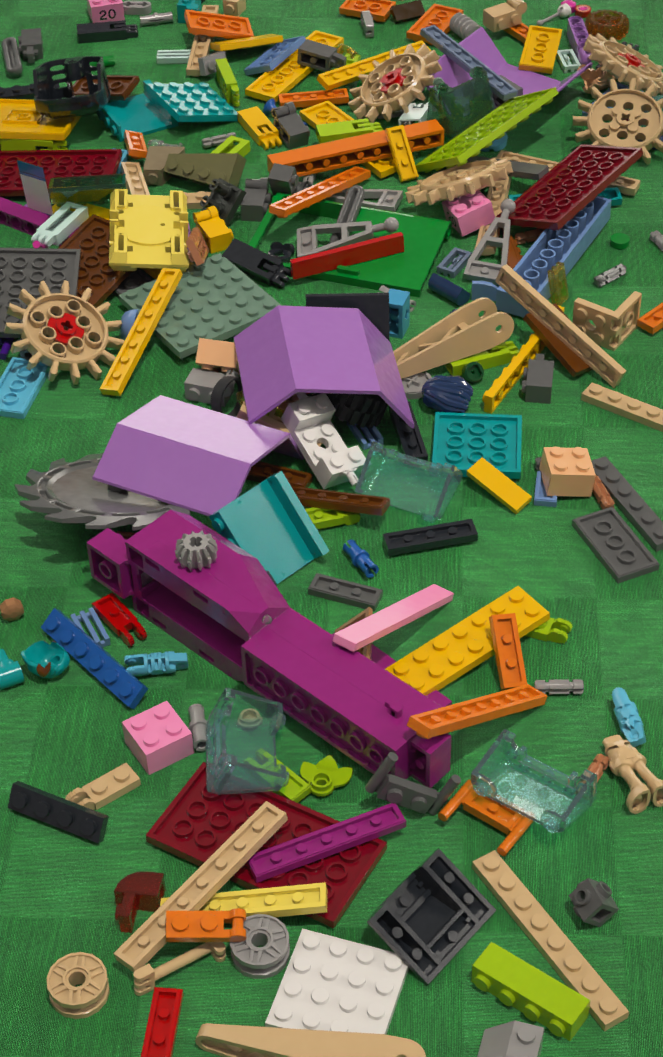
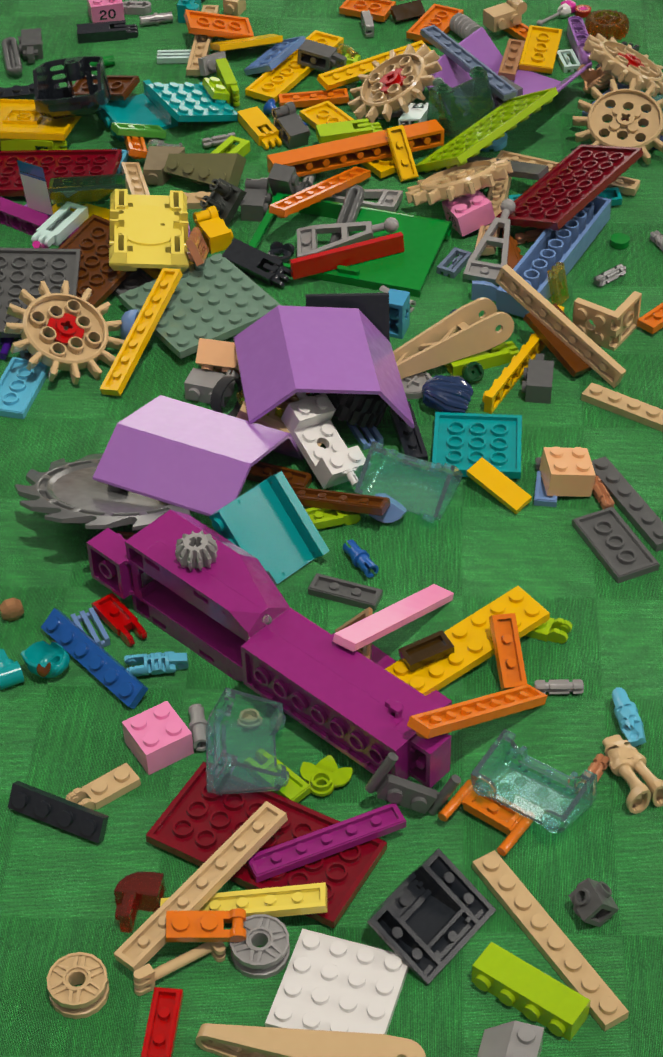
black plate [383,519,478,556] -> none
dark blue brick [428,273,470,306] -> none
none -> bright green tile [111,122,167,138]
none -> lime plate [202,77,230,101]
none -> medium blue brick [368,493,407,523]
none -> dark brown tile [398,630,454,672]
none -> medium nougat plate [498,39,525,81]

